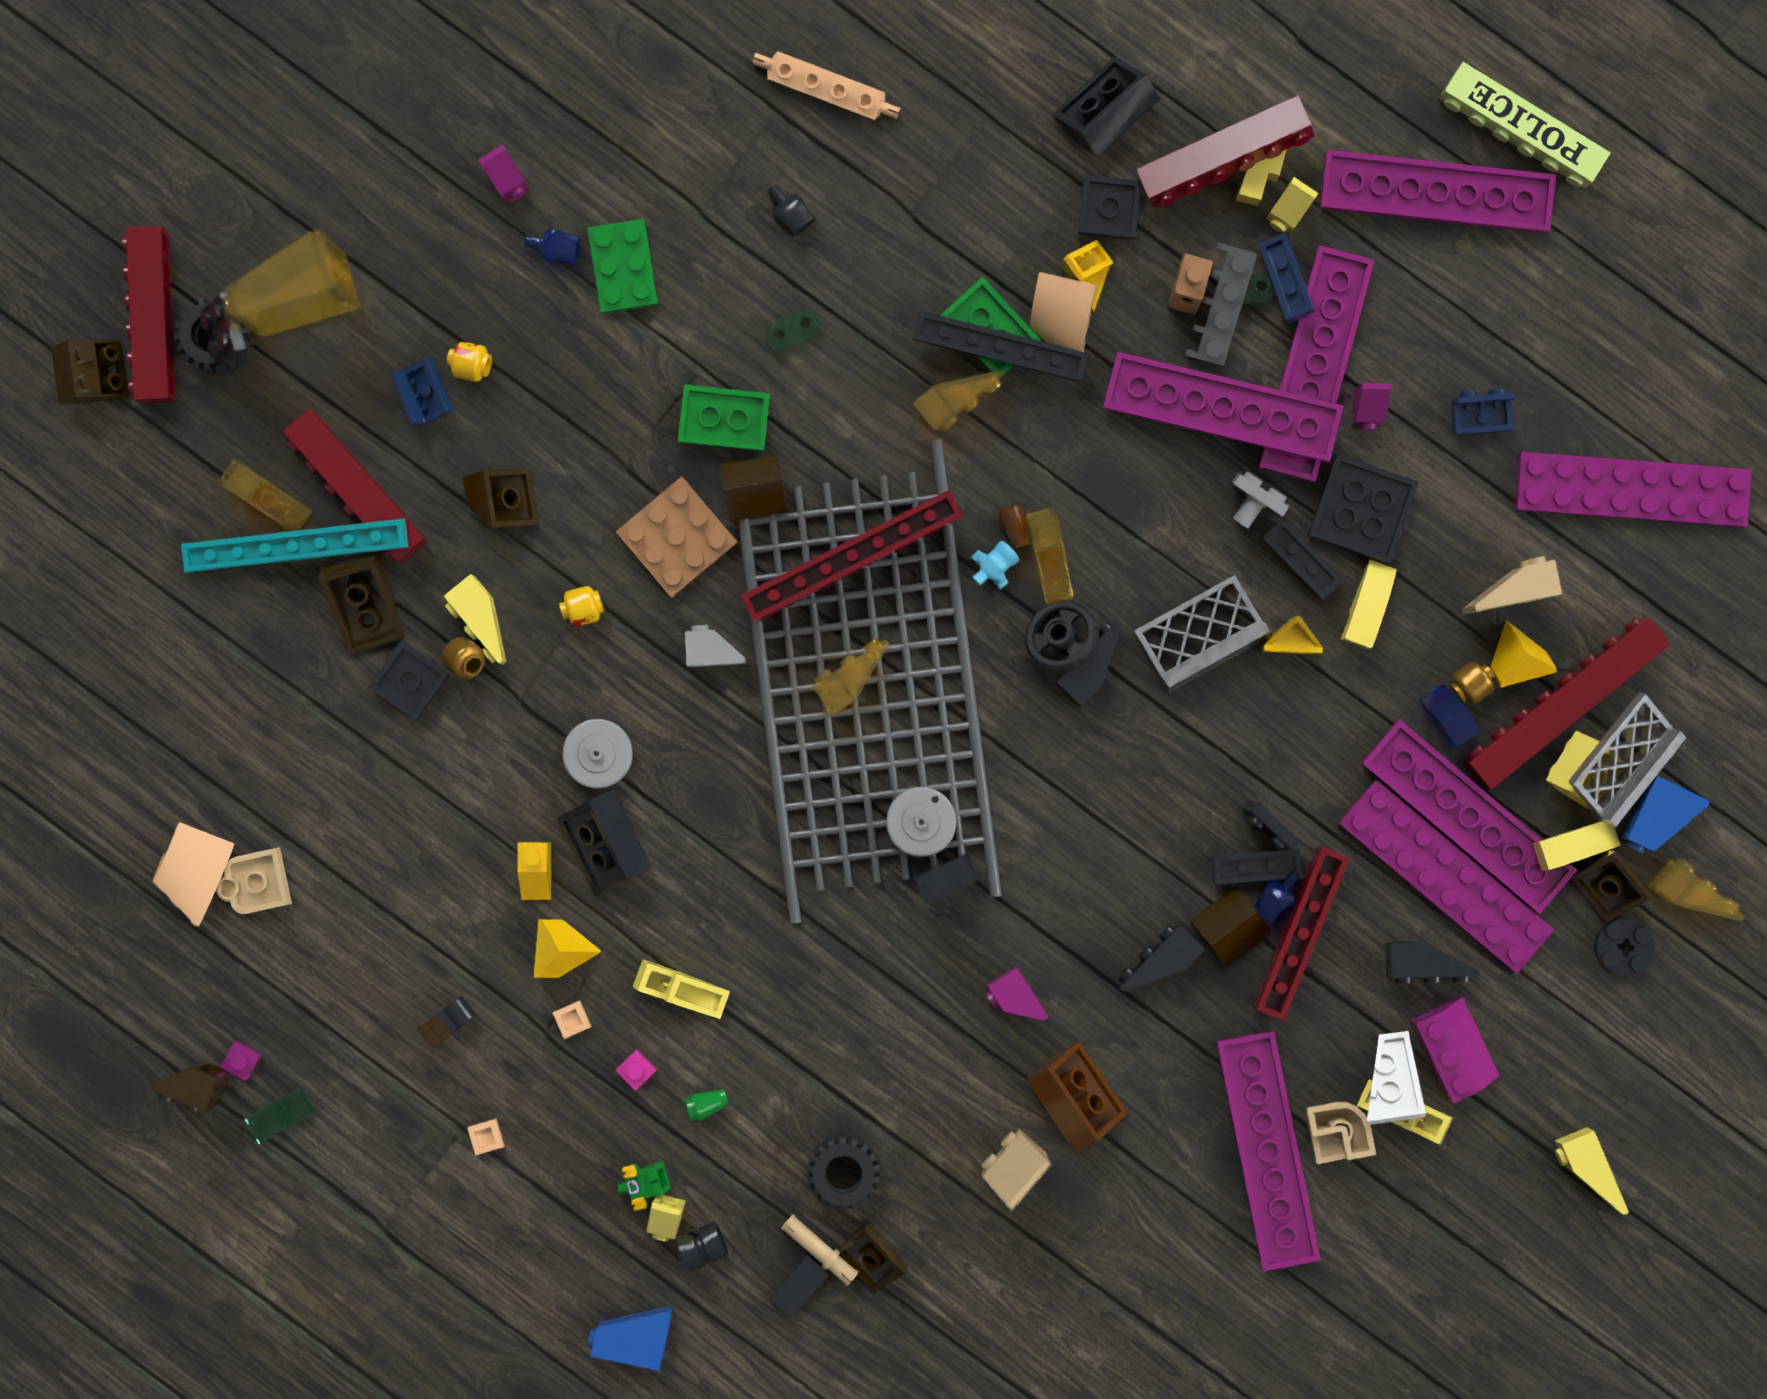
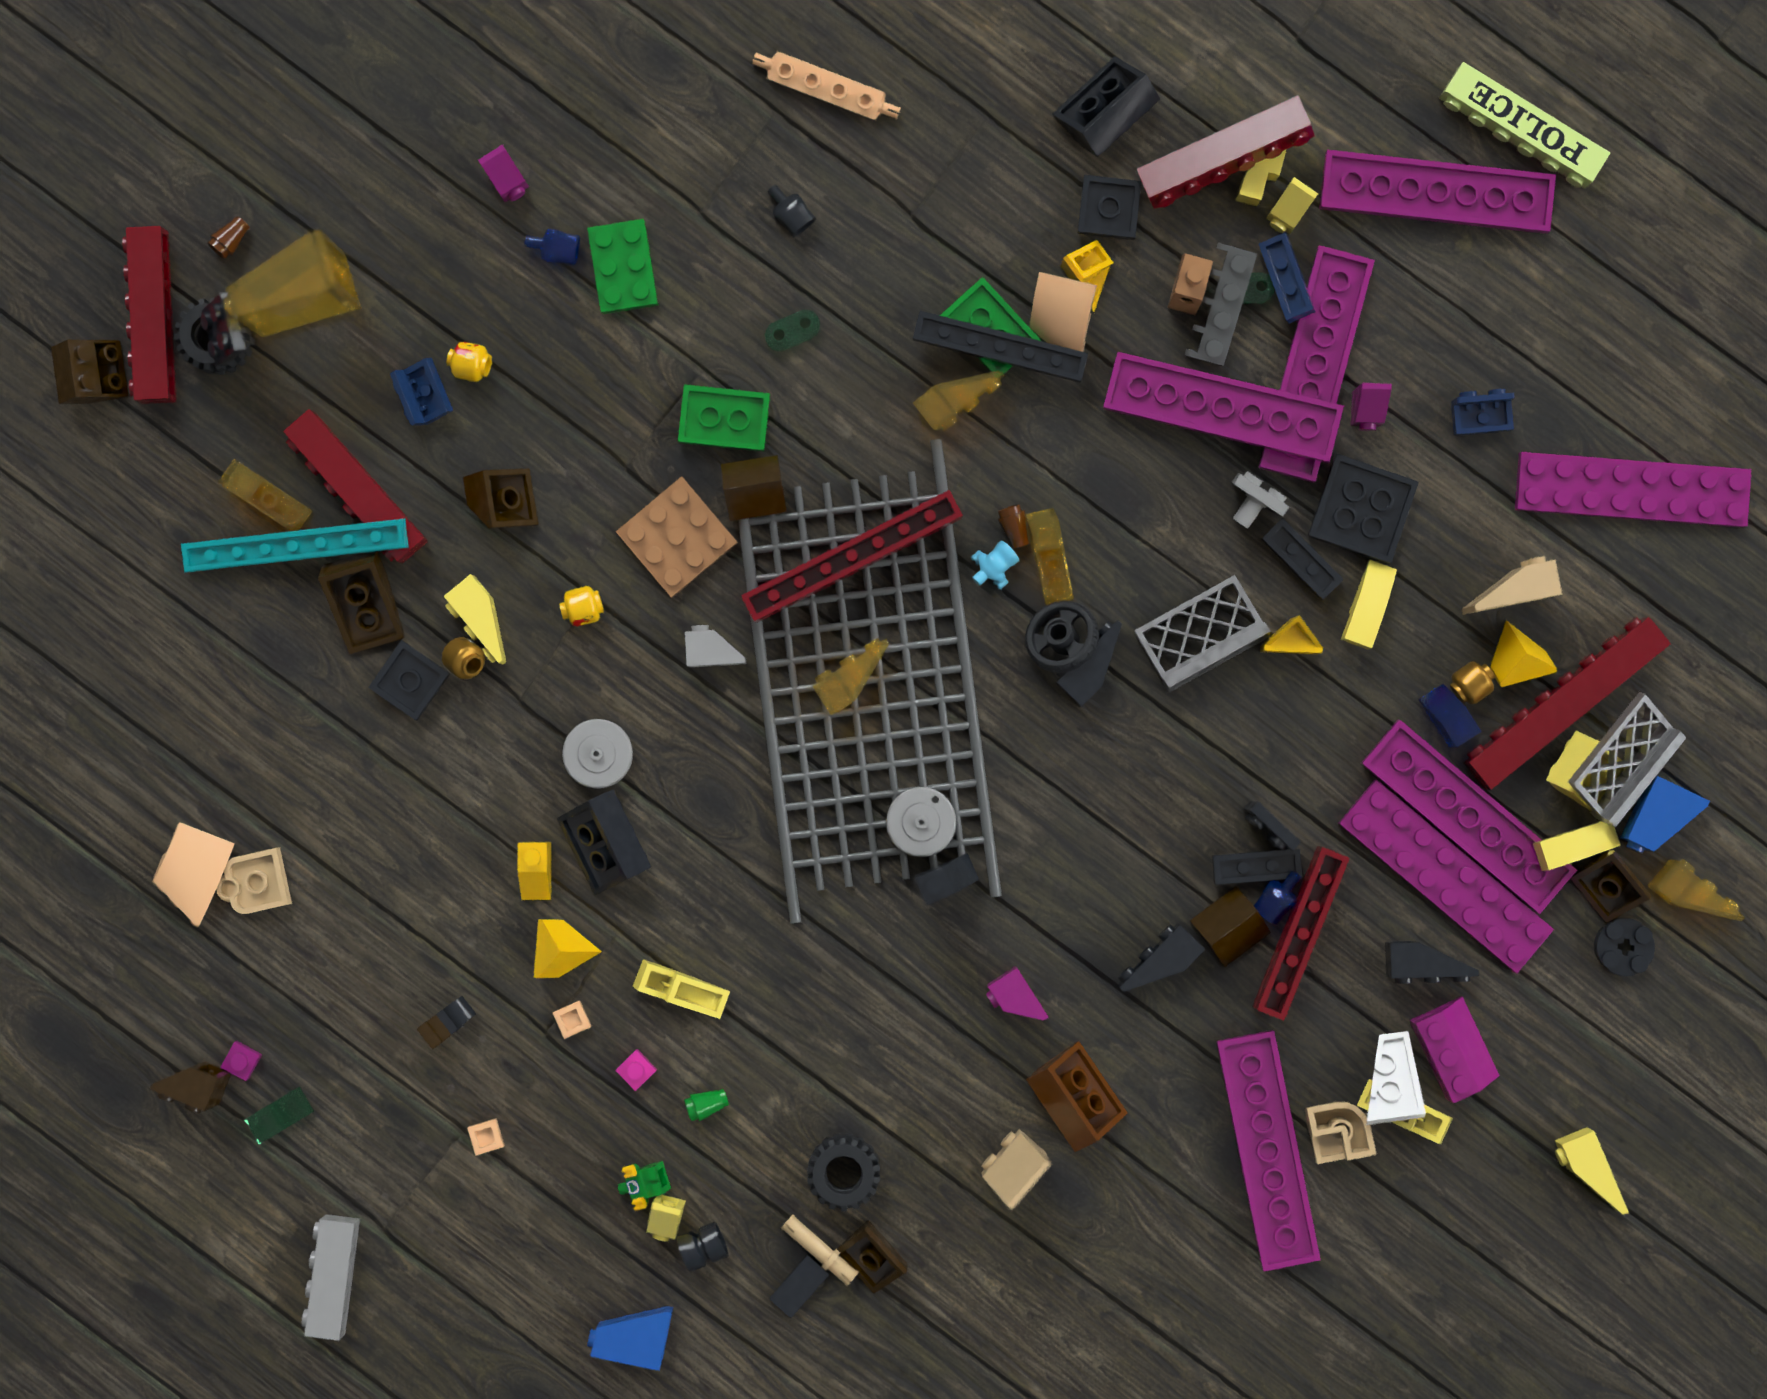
none -> reddish brown cone [207,216,250,259]
none -> light grey brick [301,1214,360,1340]

